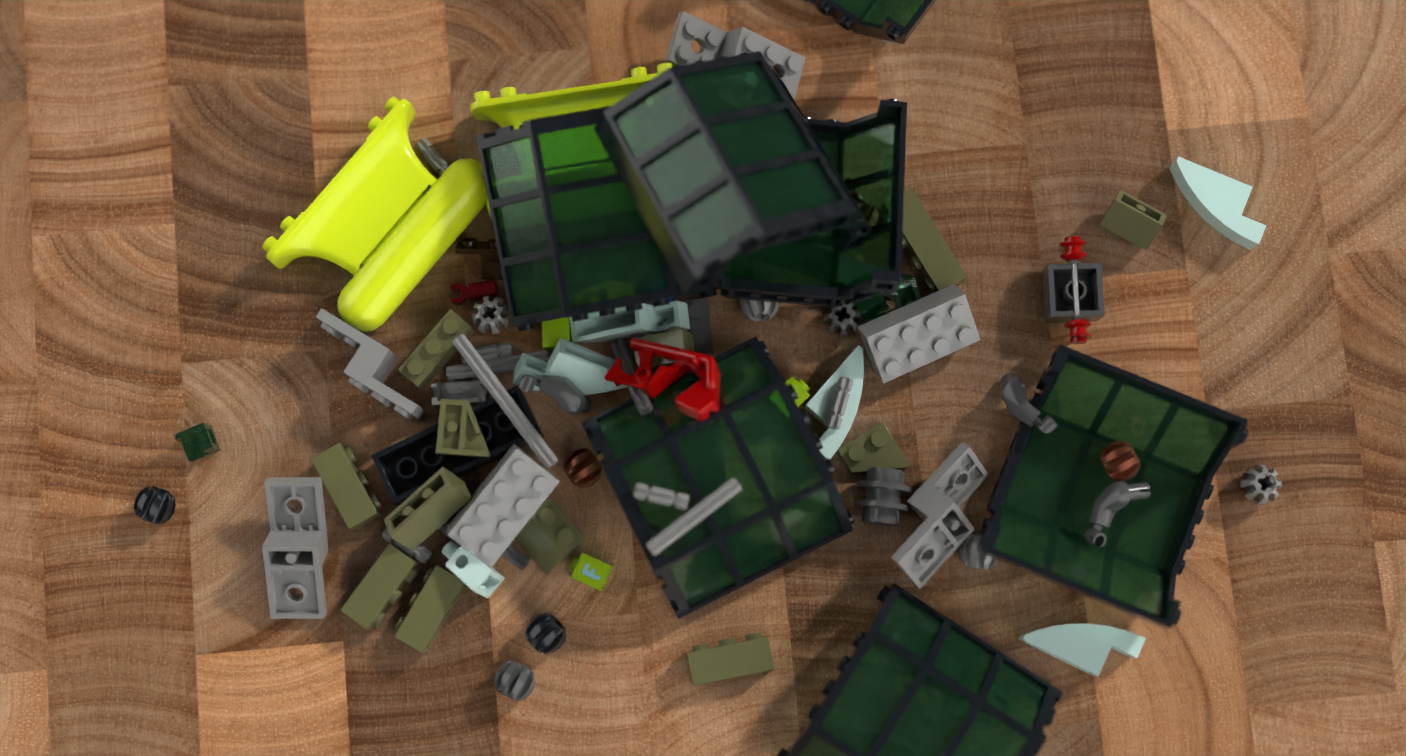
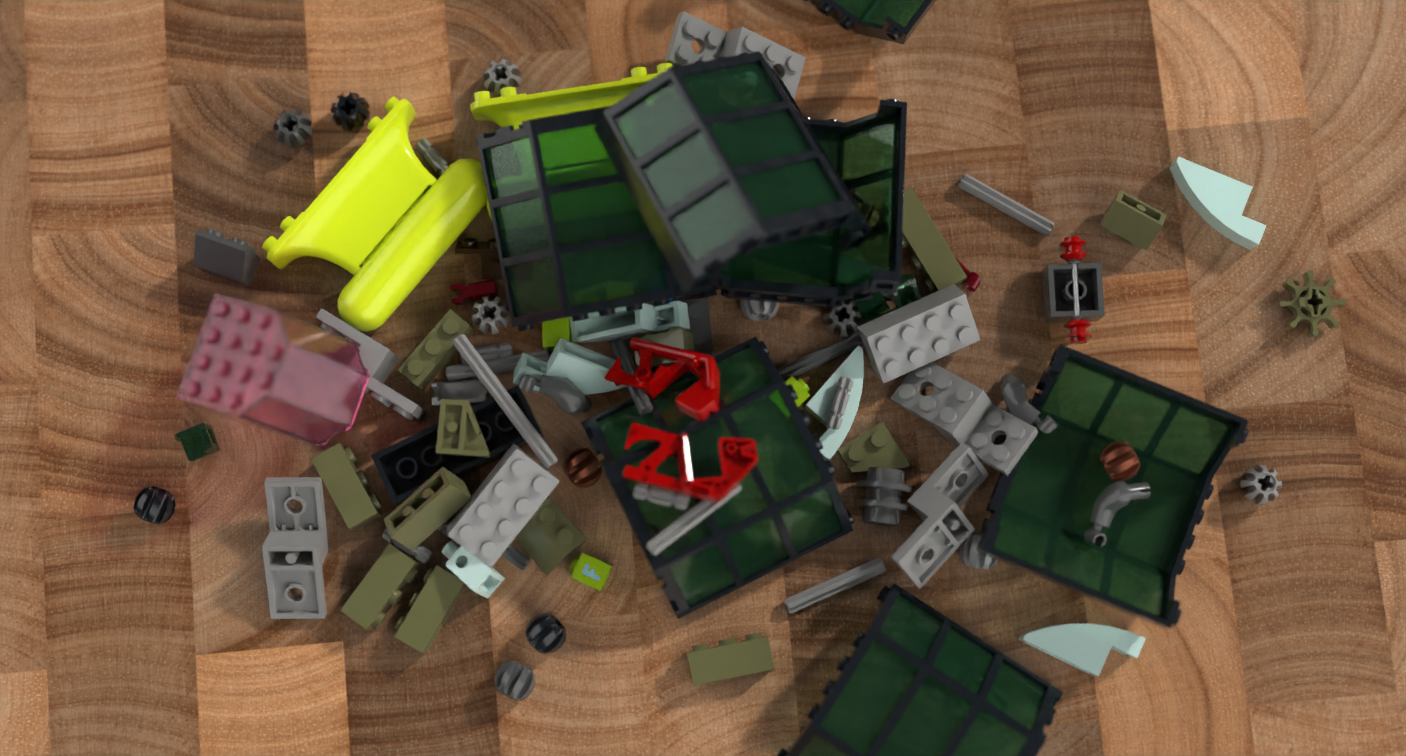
none -> clear pink windscreen [176,294,370,447]
none -> dark grey slope [194,229,261,288]
none -> dark grey piece [273,109,313,148]
none -> black piece [331,92,370,131]
none -> light grey piece [483,59,522,97]
none -> red piece [623,423,758,502]
none -> dark grey axle [778,332,864,382]
none -> light grey axle [784,558,886,614]
none -> light grey bracket [890,362,1038,476]
none -> dark red hand [956,257,980,292]
none -> light grey axle [958,174,1054,236]
none -> olive gear [1275,270,1346,338]

